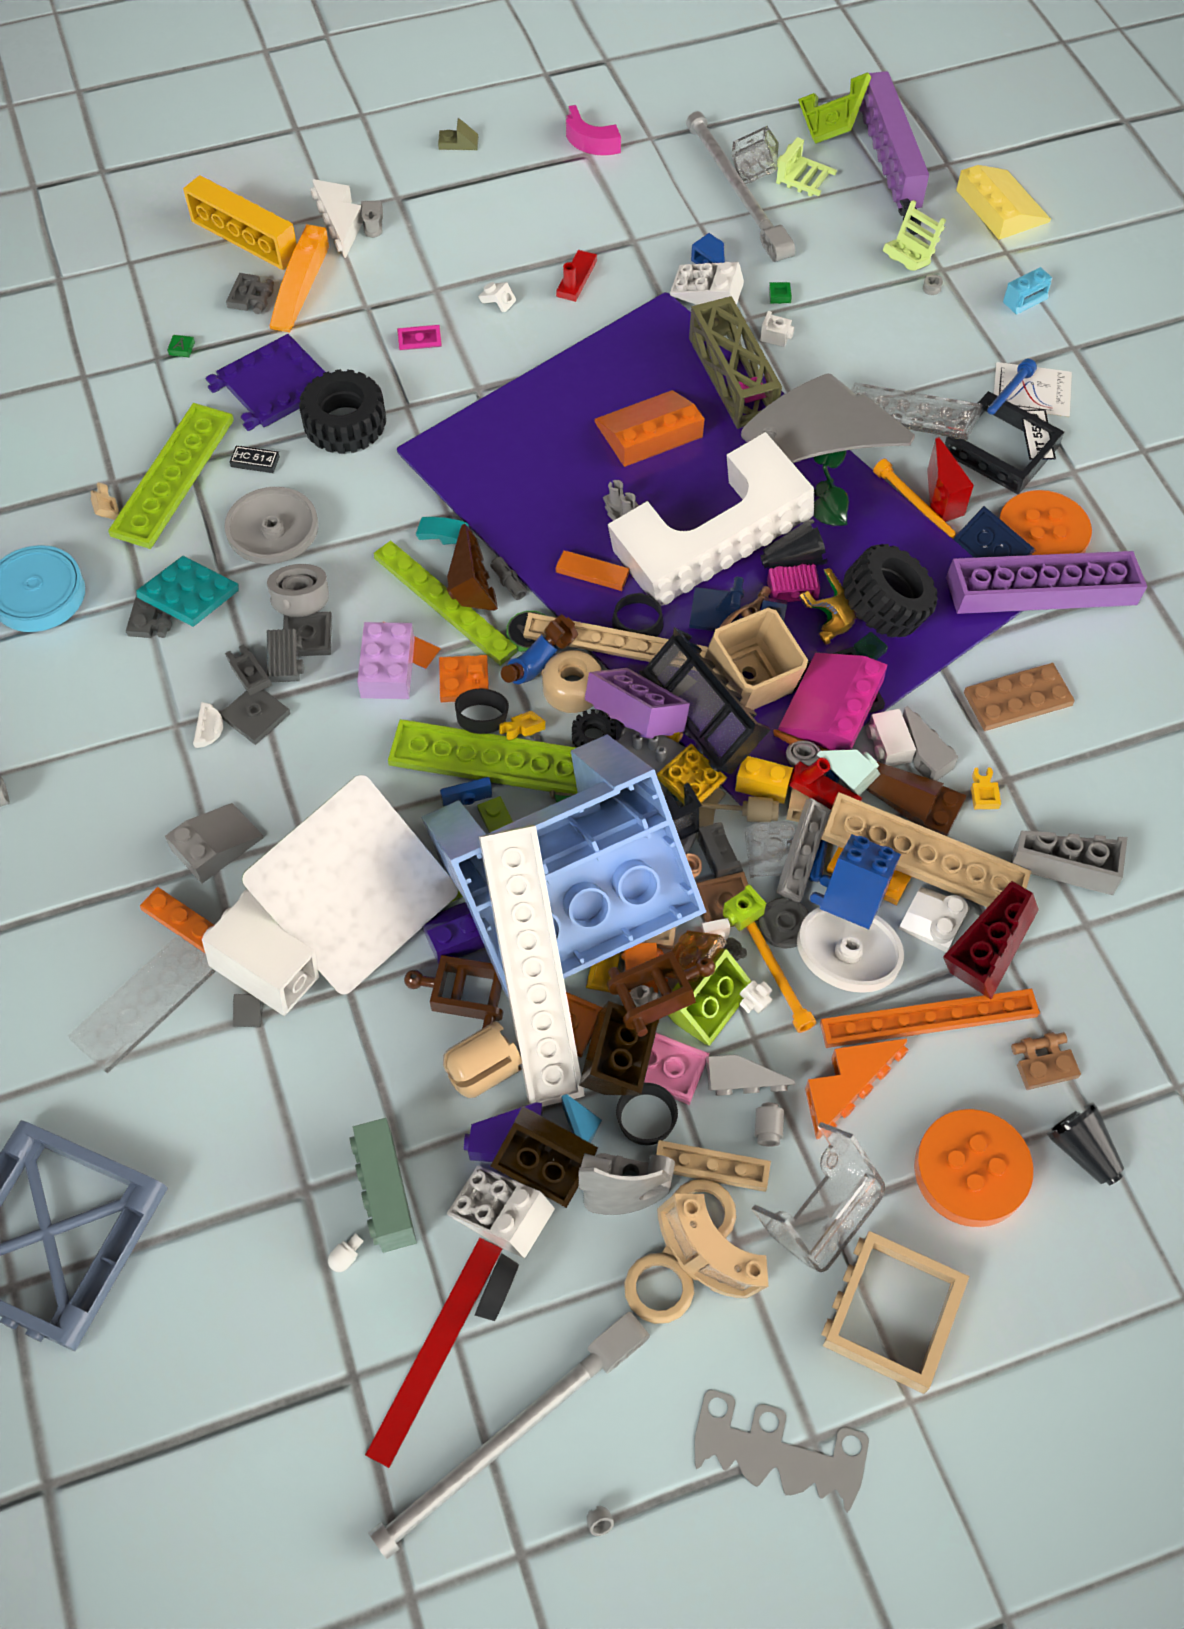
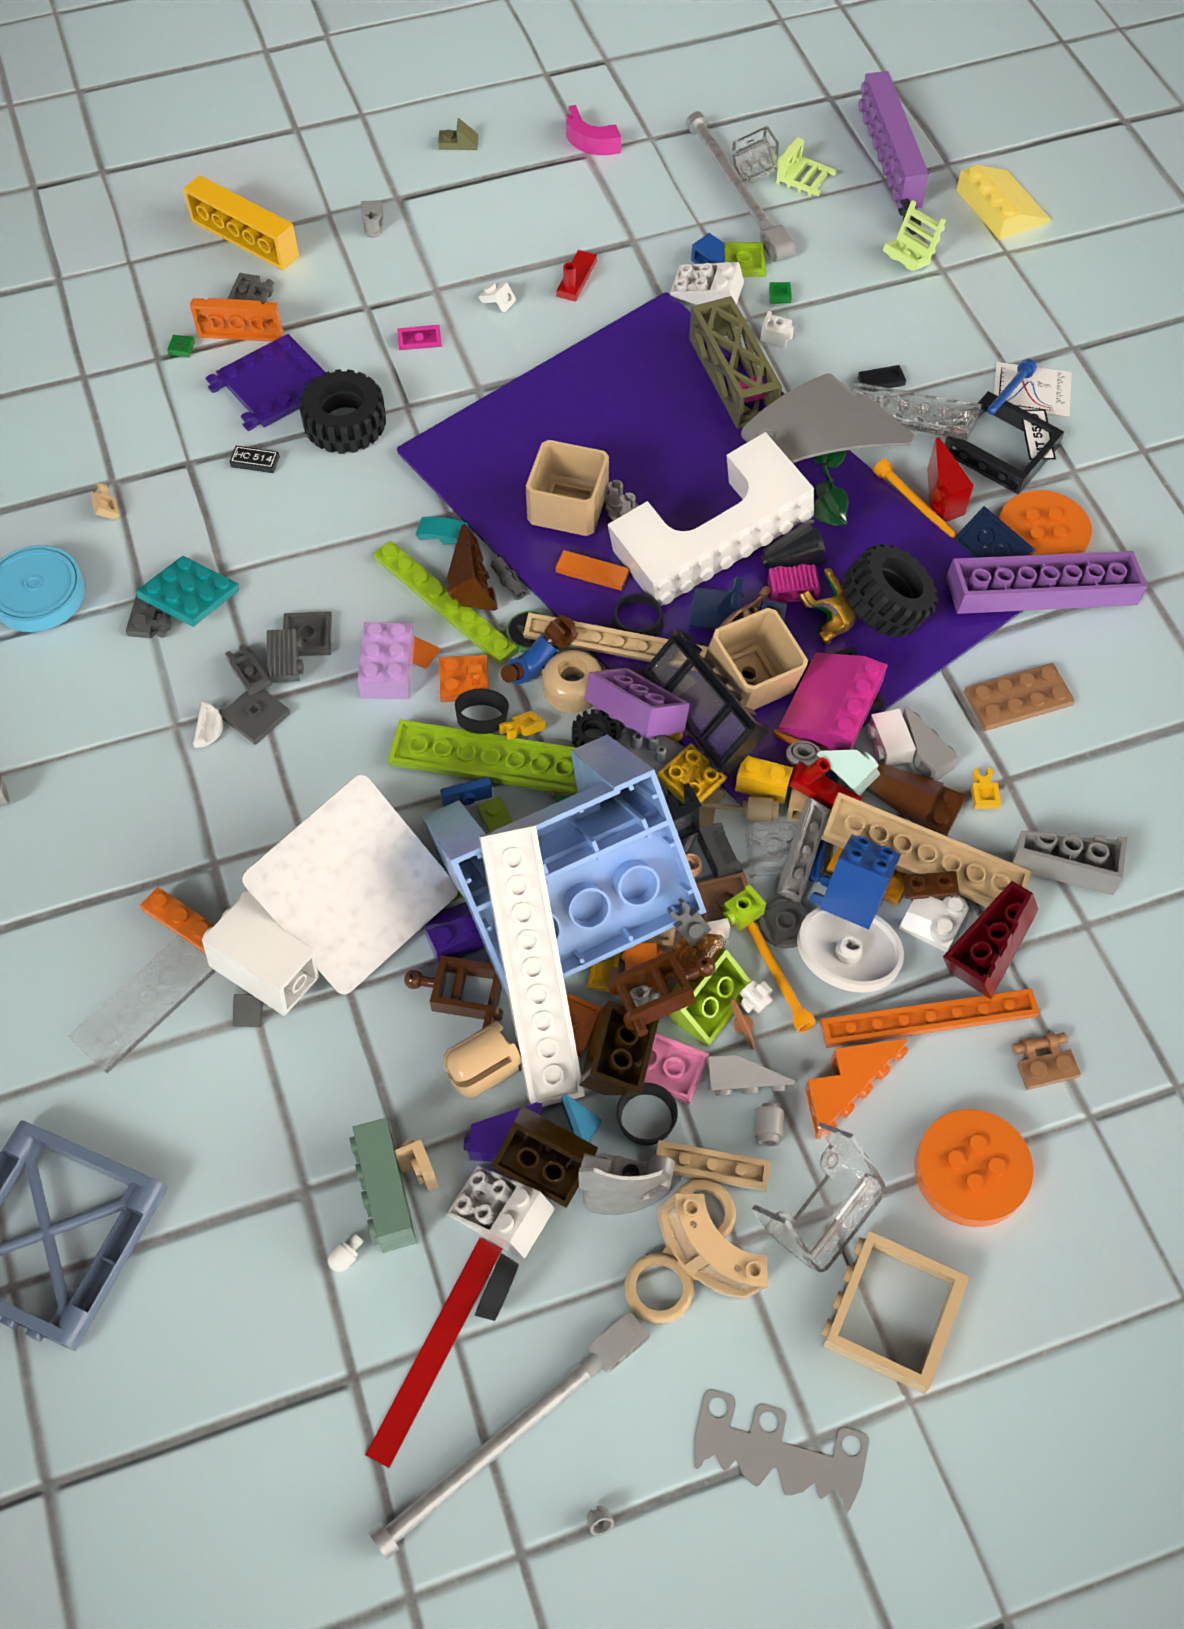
lime plate [108,403,234,549] -> none
light grey slope [165,803,264,884] -> none
light grey dish [225,487,318,564] -> none
light grey piece [267,564,329,617] -> none
light orange slope [270,224,329,333] -> none
white slope [310,179,363,258] -> none
orange slope [595,390,704,467] -> none
clear smoke plate [716,937,747,962] -> none
lime wing [798,72,871,143] -> none
plate [854,632,888,660] -> none
light grey bush [923,274,943,295] -> none
medium azure window [1003,267,1052,315] -> none
black cone [1046,1102,1124,1186] -> none
none -> orange piece [190,298,284,342]
none -> tan bracket [394,1139,439,1192]
none -> tan plate [526,440,609,536]
none -> dark grey plate [667,898,712,946]
none -> lime tile [723,242,766,277]
none -> nougat piece [730,998,755,1049]
none -> black tile [858,365,906,393]
none -> reddish brown hinge [903,871,959,901]

